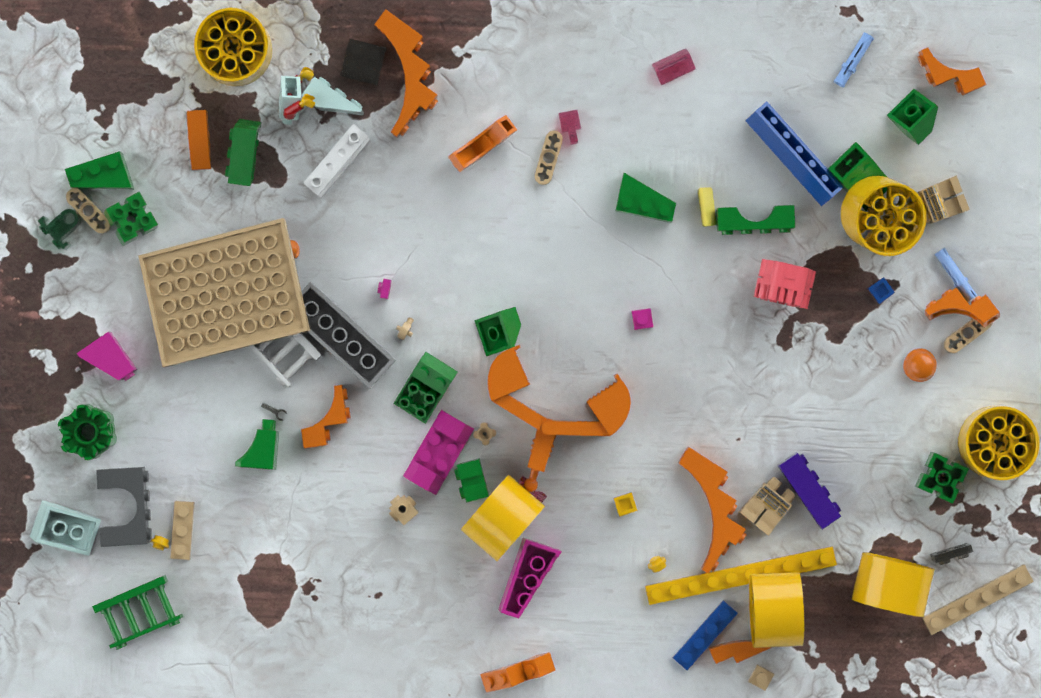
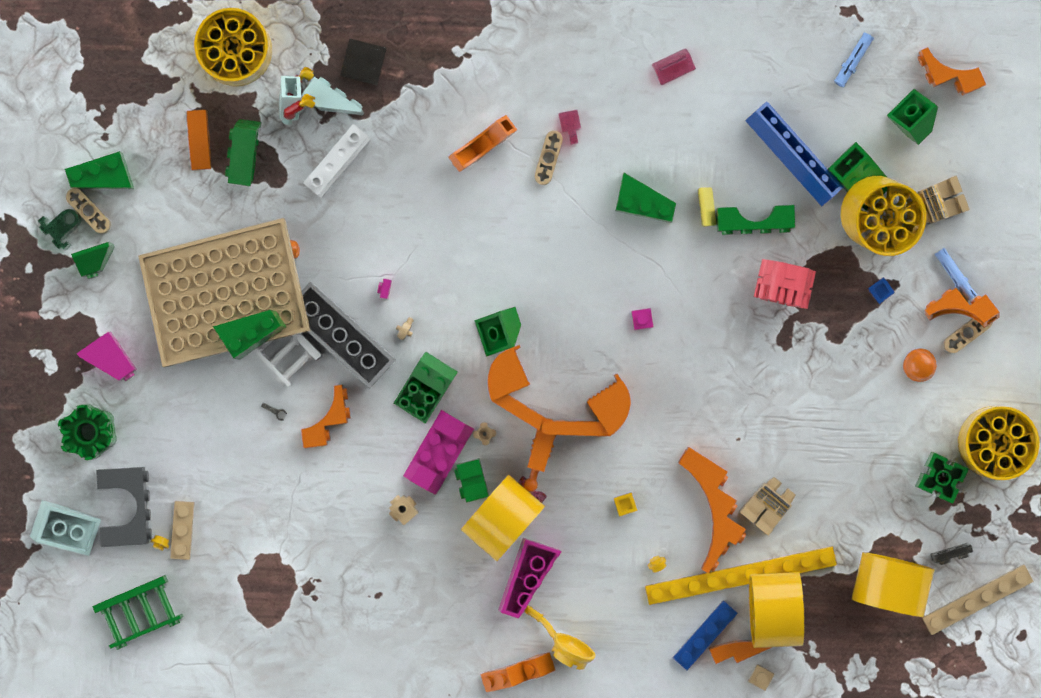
green brick [104,192,158,246] -> none
green hips [235,419,279,470] -> none
orange arch [374,9,438,138] -> none
dark purple brick [777,452,841,530] -> none
none -> green slope [71,242,115,279]
none -> green wedge [213,310,286,360]
none -> yellow piece [524,606,596,670]

